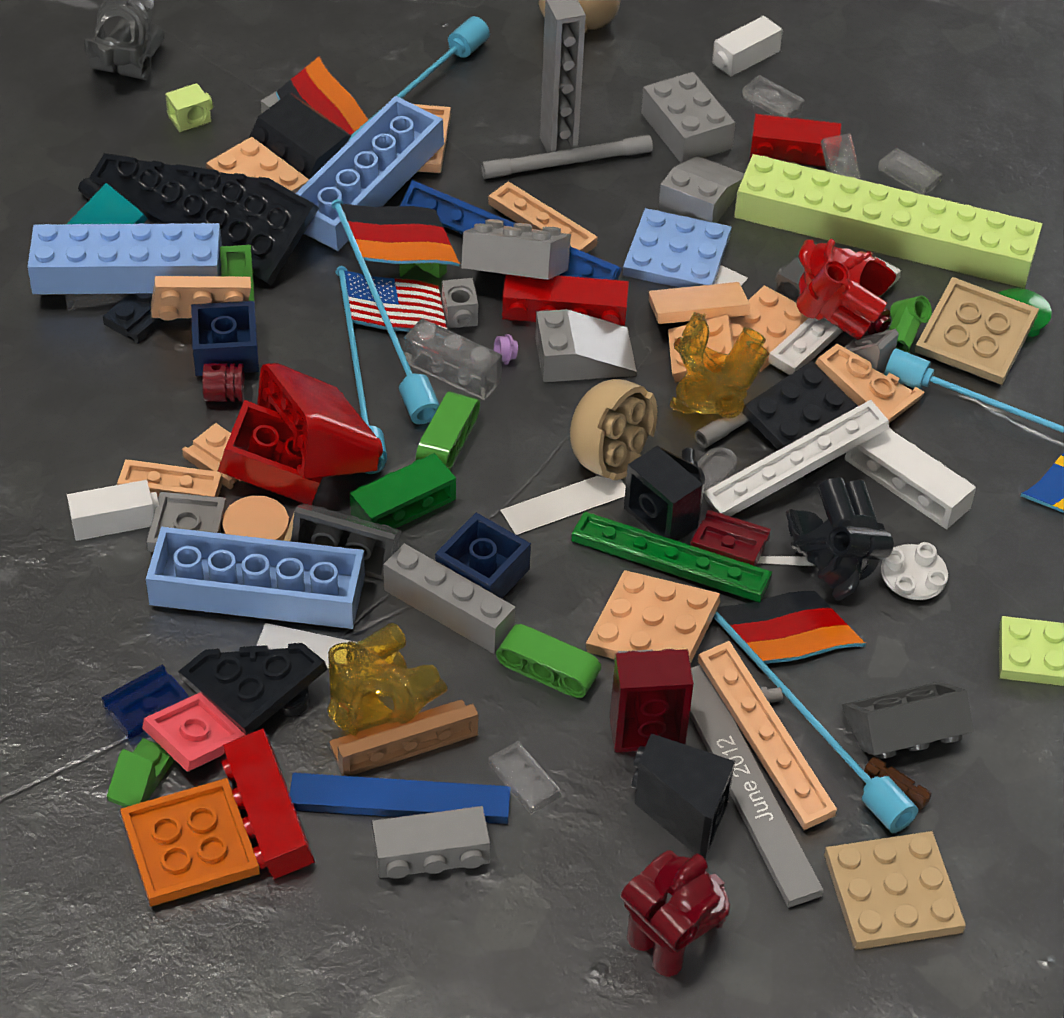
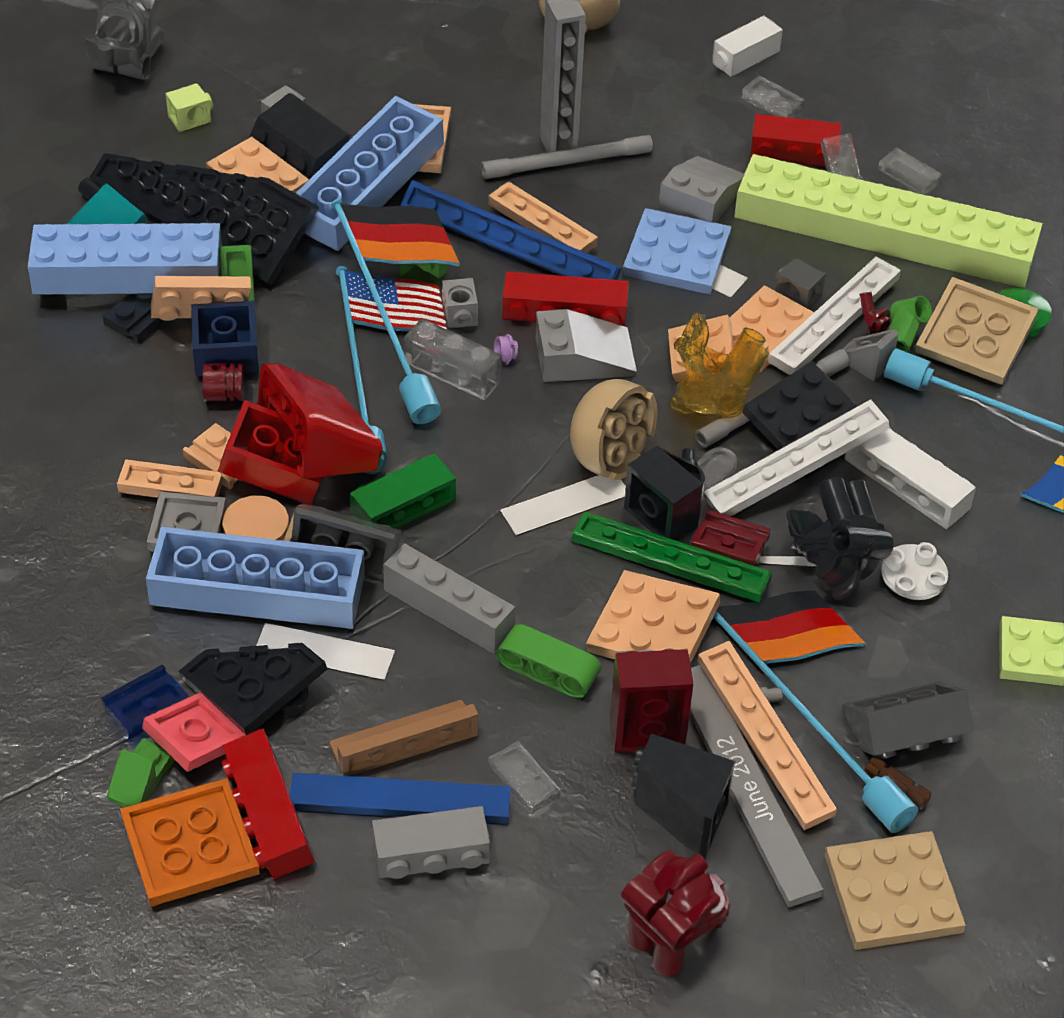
white brick [67,480,159,541] -> none
flag [276,16,490,141] -> none
clear yellow helmet [327,623,448,736] -> none
bright green beam [415,391,480,470] -> none
dark blue brick [435,512,531,599] -> none
light grey brick [461,219,571,280] -> none
light grey brick [641,72,735,163] -> none
light nougat tile [648,282,750,324] -> none
red helmet [796,239,896,341] -> none
light nougat wing [815,344,925,423] -> none

